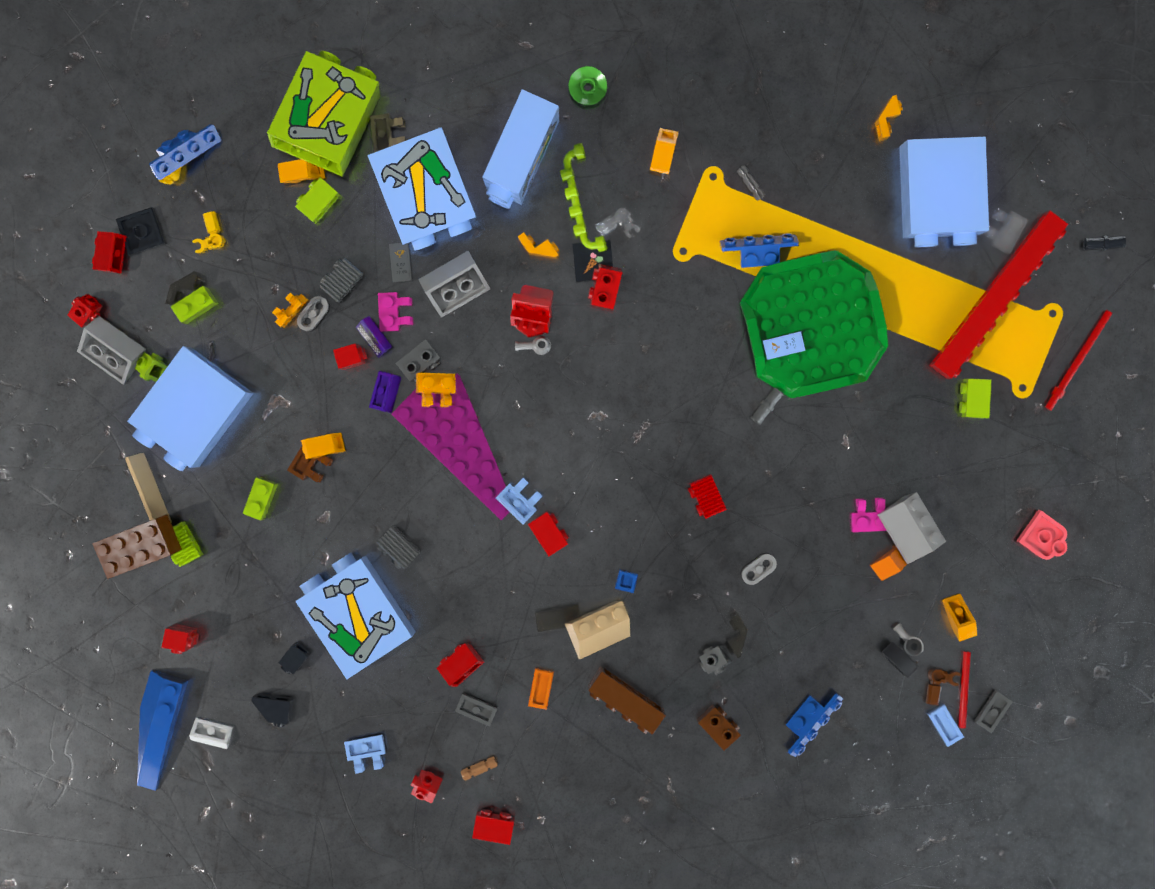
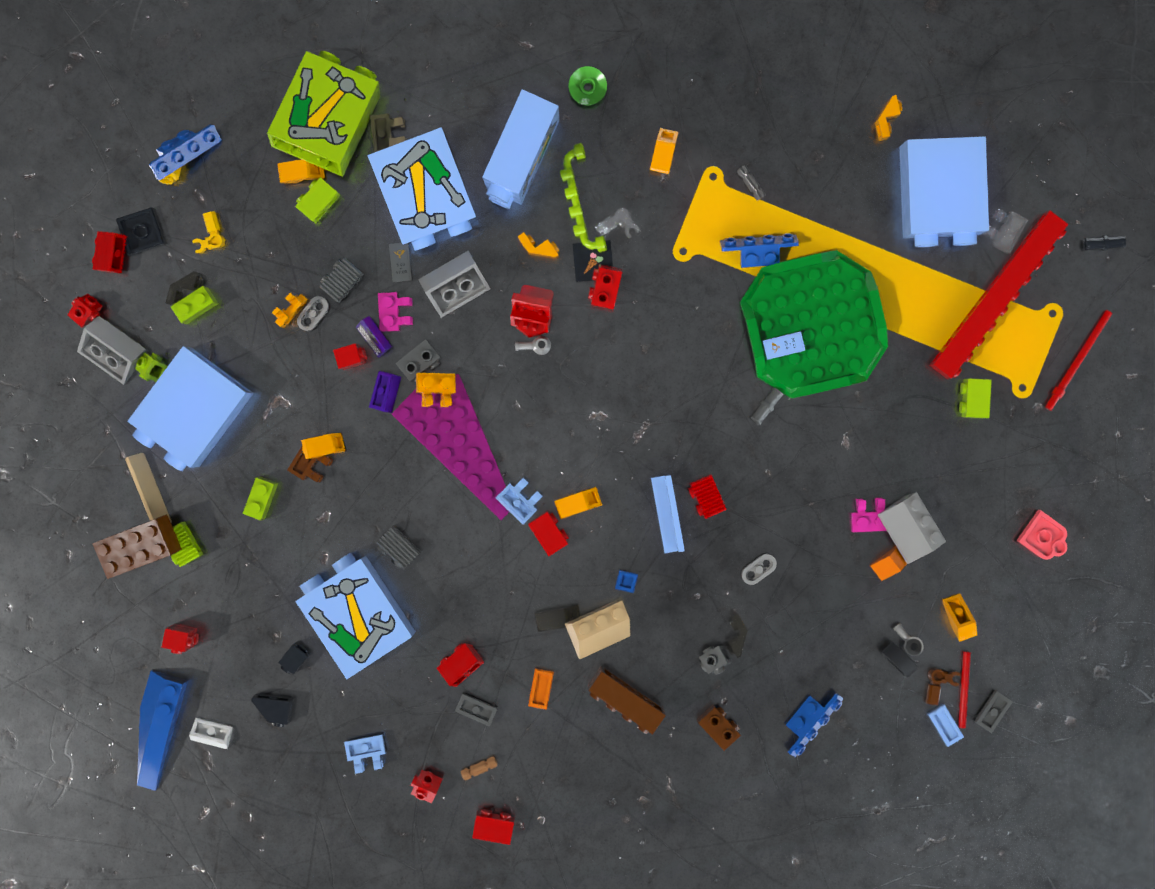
none -> light orange slope [554,487,602,519]
none -> light blue fence [651,474,685,553]

